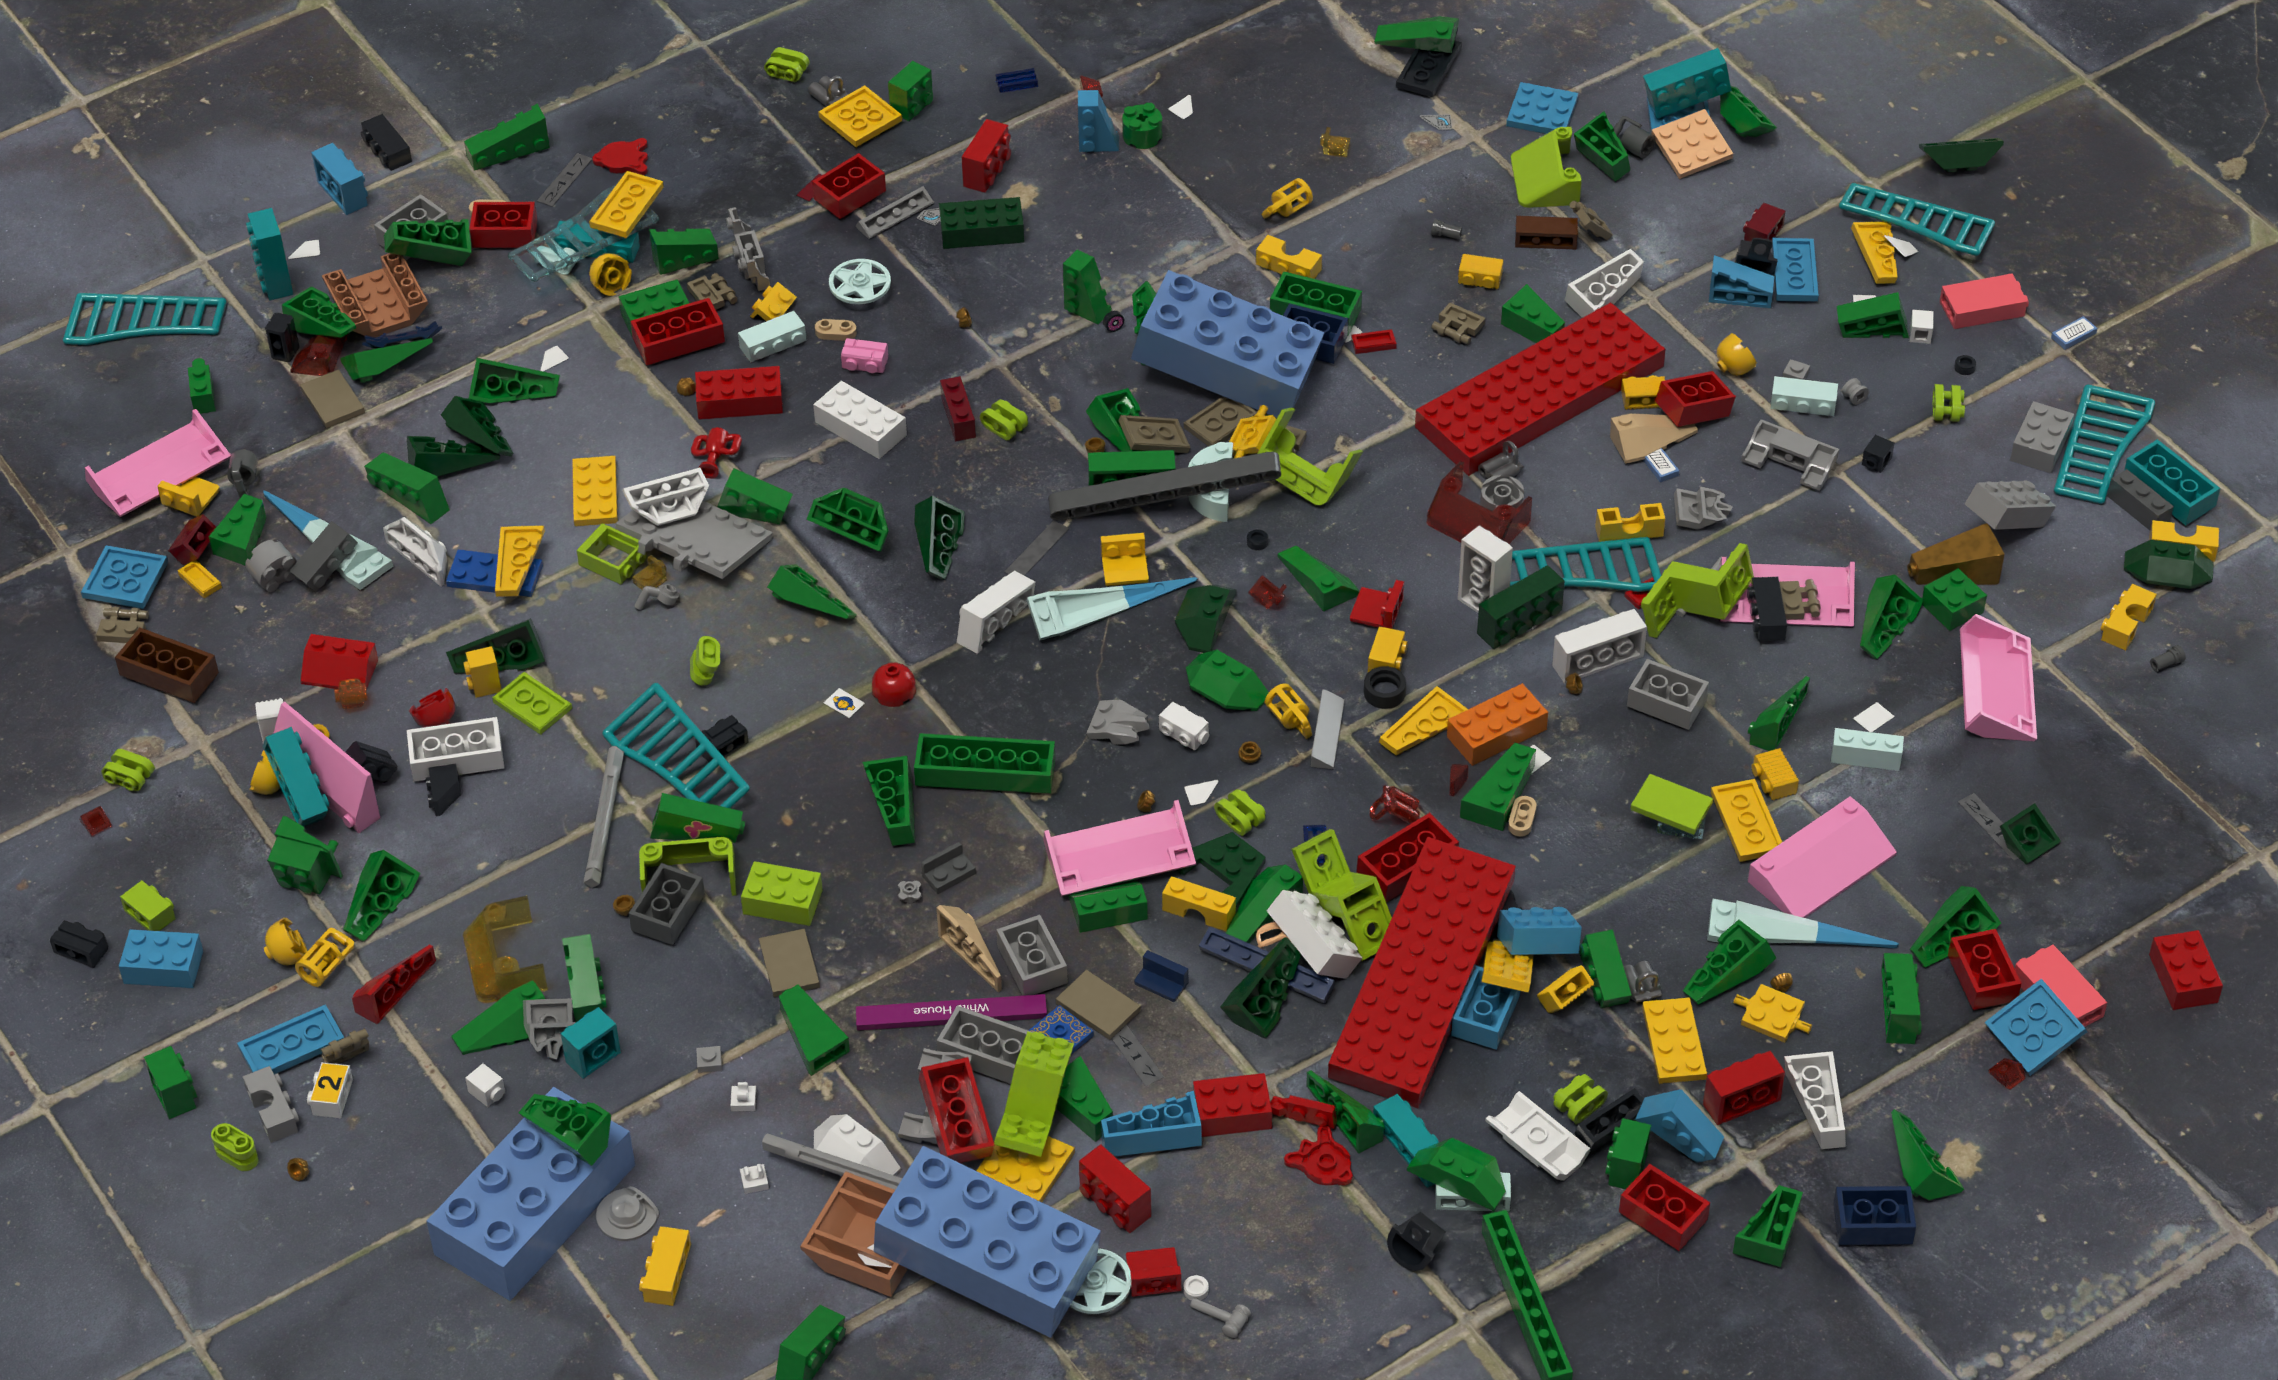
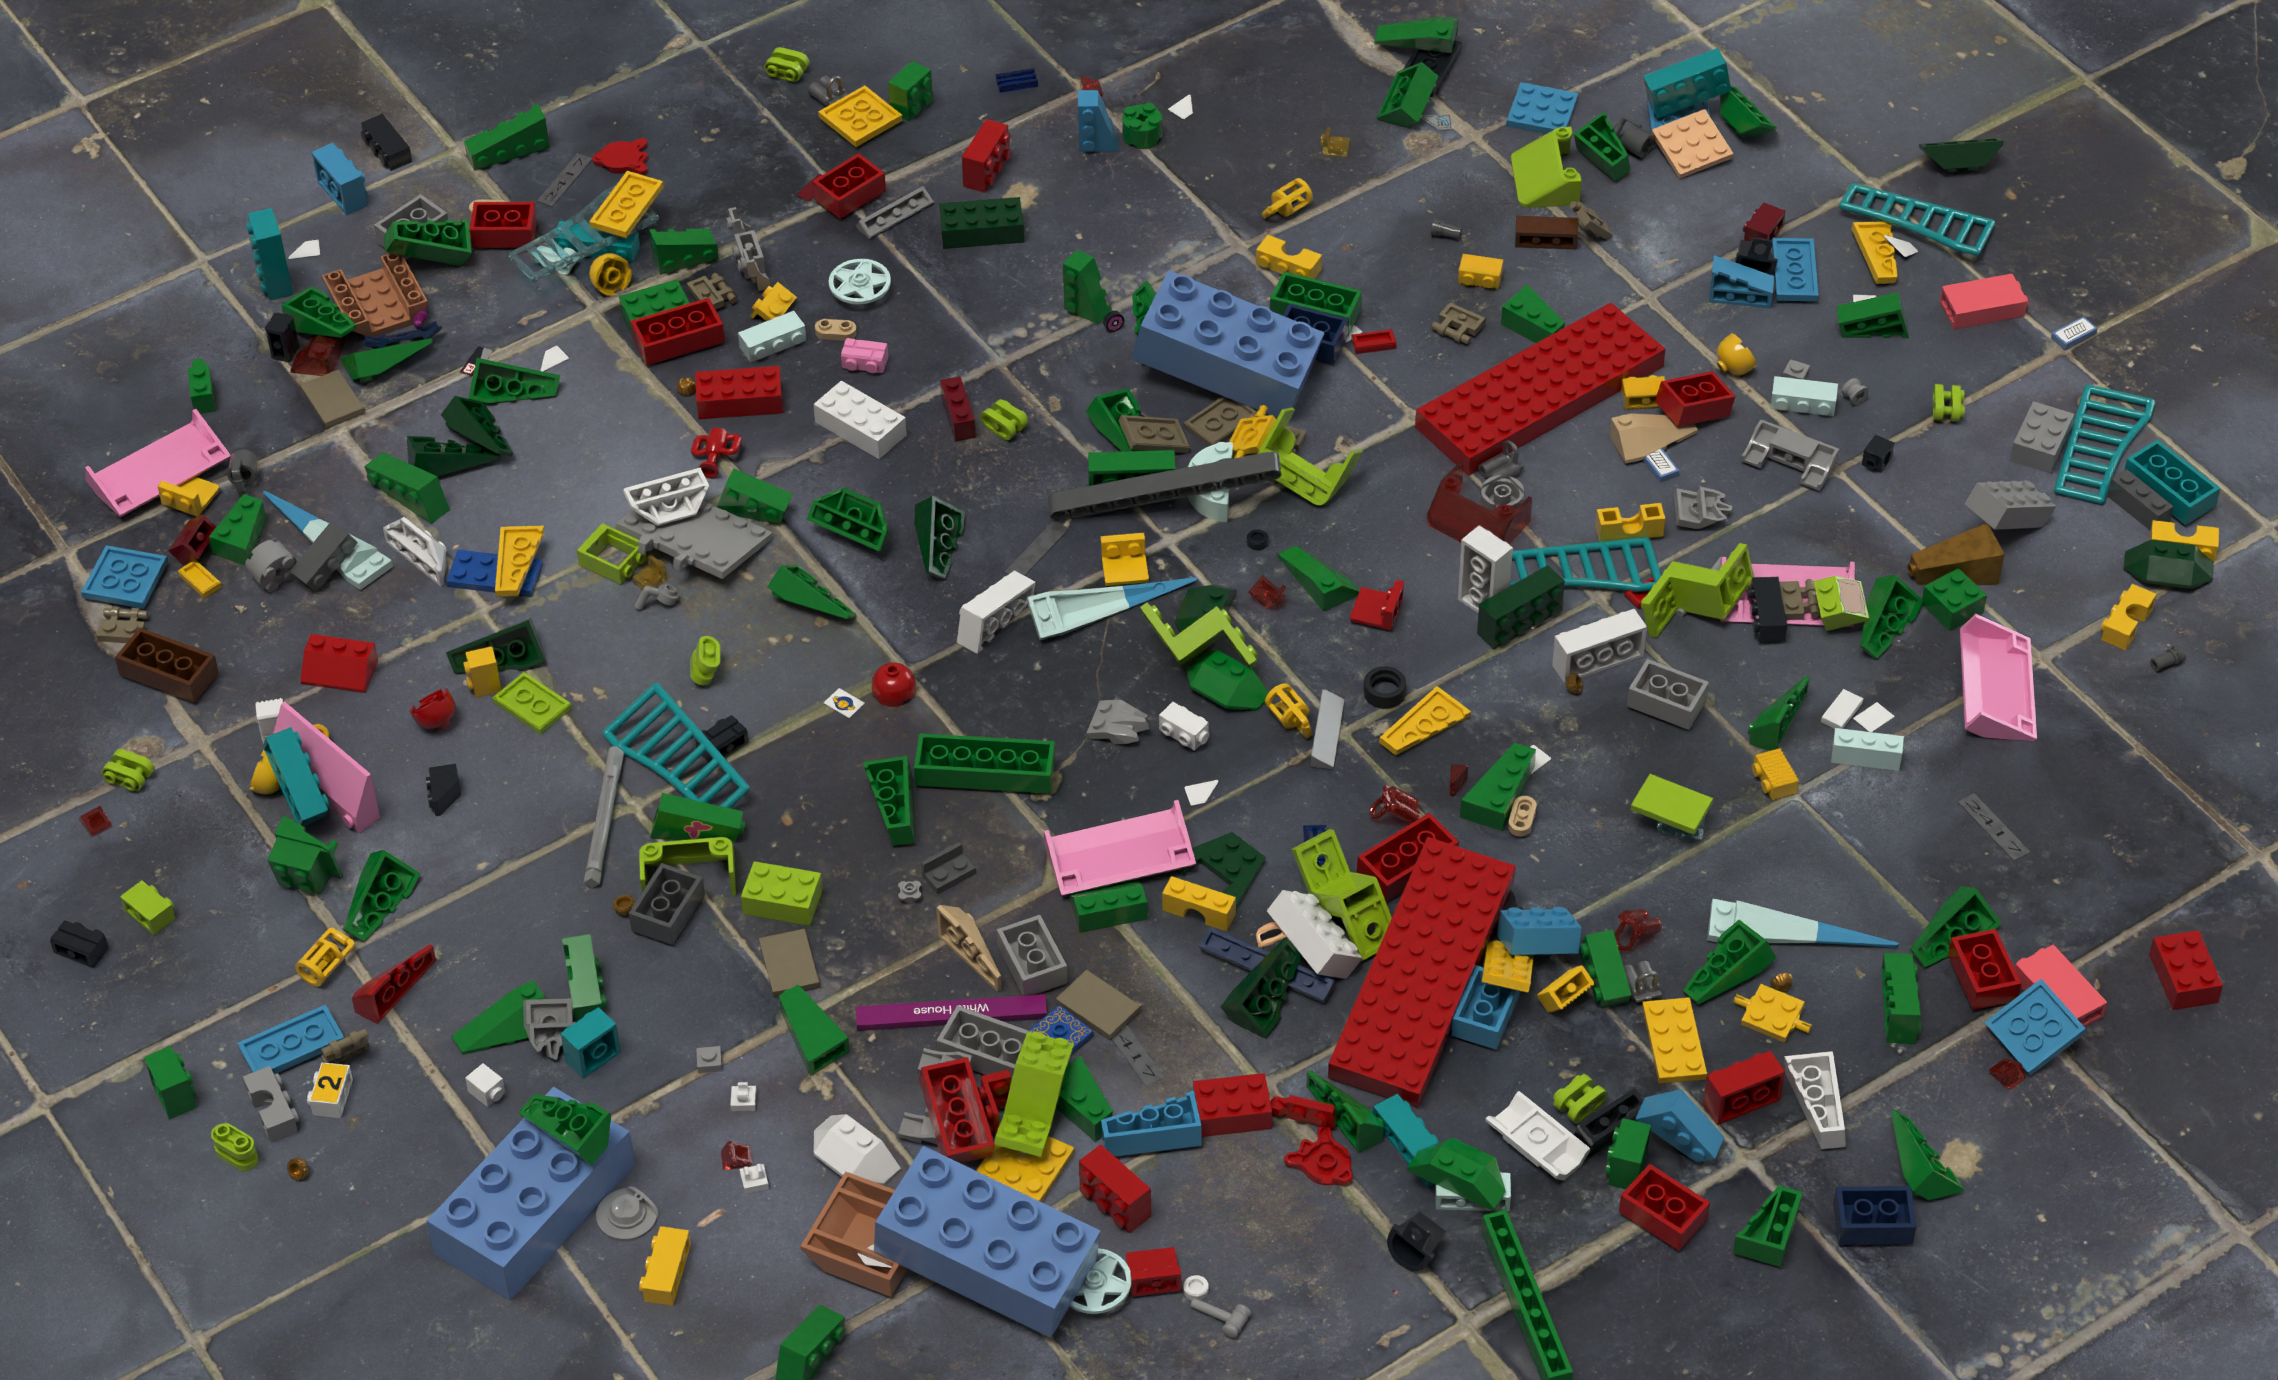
teal bar [63,293,227,345] -> none
dark azure brick [119,929,203,988] -> none
yellow cylinder [264,918,308,965] -> none
clear orange head [334,678,368,709] -> none
black brick [345,741,398,783] -> none
white brick [407,717,504,781] -> none
clear yellow windscreen [463,896,548,1003] -> none
yellow plate [572,456,618,526] -> none
light grey piece [762,1133,903,1190] -> none
light grey sticker [917,208,940,225] -> none
pearl gold piece [956,307,972,327] -> none
pearl gold piece [1085,437,1105,453] -> none
dark blue panel [1134,950,1189,1002] -> none
pearl gold piece [1137,790,1155,812] -> none
lime brick [1214,789,1266,836] -> none
green wedge [1226,864,1303,943] -> none
pearl gold plate [1238,741,1261,763] -> none
yellow brick [1368,627,1408,672] -> none
orange brick [1447,683,1548,766] -> none
white wedge [1565,249,1644,318] -> none
yellow plate [1711,779,1782,862] -> none
bright pink slope [1748,796,1897,918] -> none
white brick [1909,310,1933,344] -> none
black tile [1954,355,1976,375] -> none
dark green slope [2000,803,2061,864] -> none
none -> magenta piece [413,305,428,328]
none -> sticker [460,346,492,376]
none -> clear red slope [721,1141,753,1170]
none -> red bracket [978,1069,1012,1139]
none -> lime bracket [1140,602,1259,670]
none -> green slope [1377,62,1438,127]
none -> clear red piece [1614,909,1662,951]
none -> lime slope [1813,576,1870,631]
none -> white tile [1821,689,1863,729]

